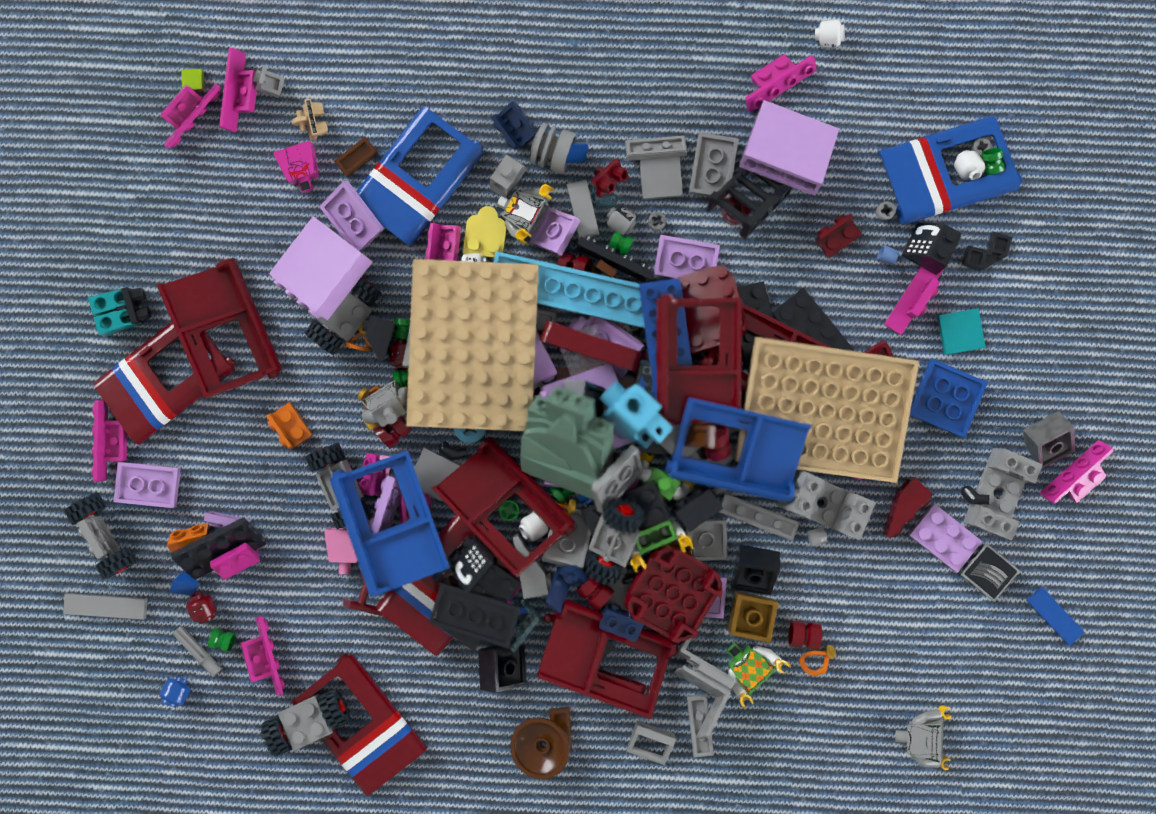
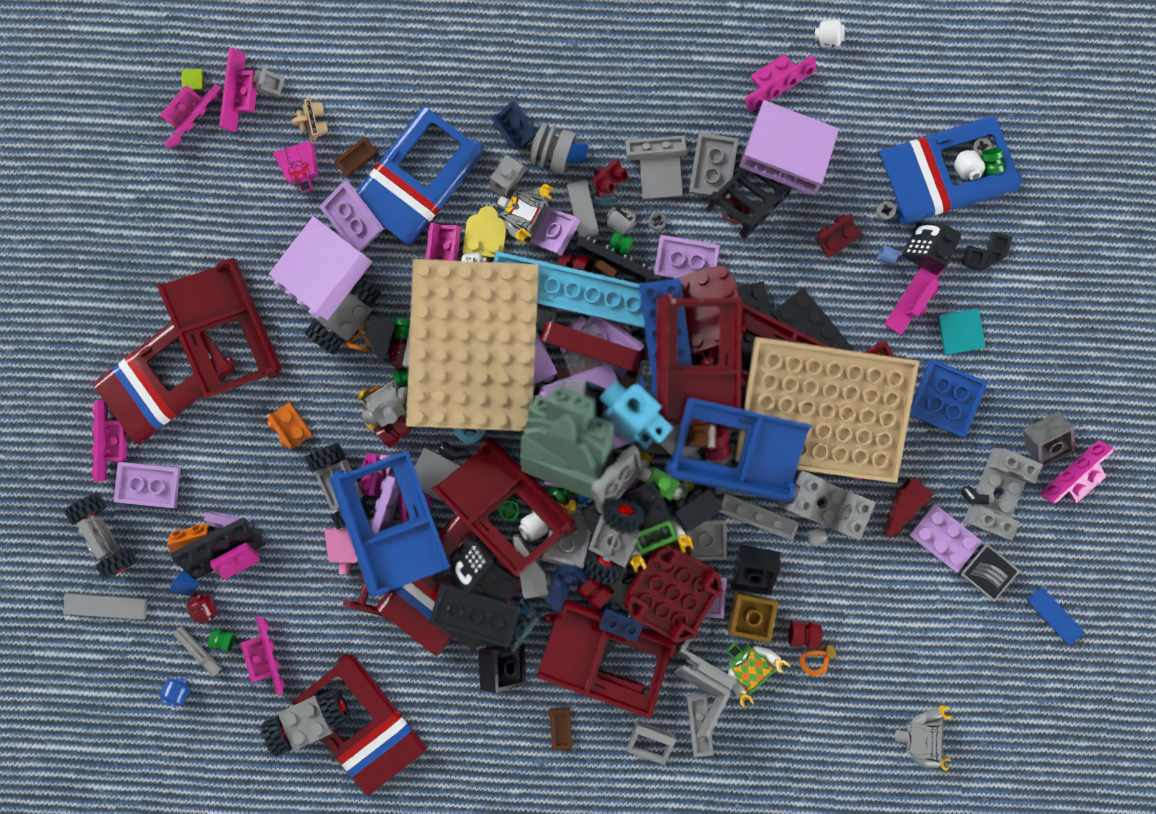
teal hips [88,287,152,336] -> none
reddish brown dish [510,717,570,779] -> none

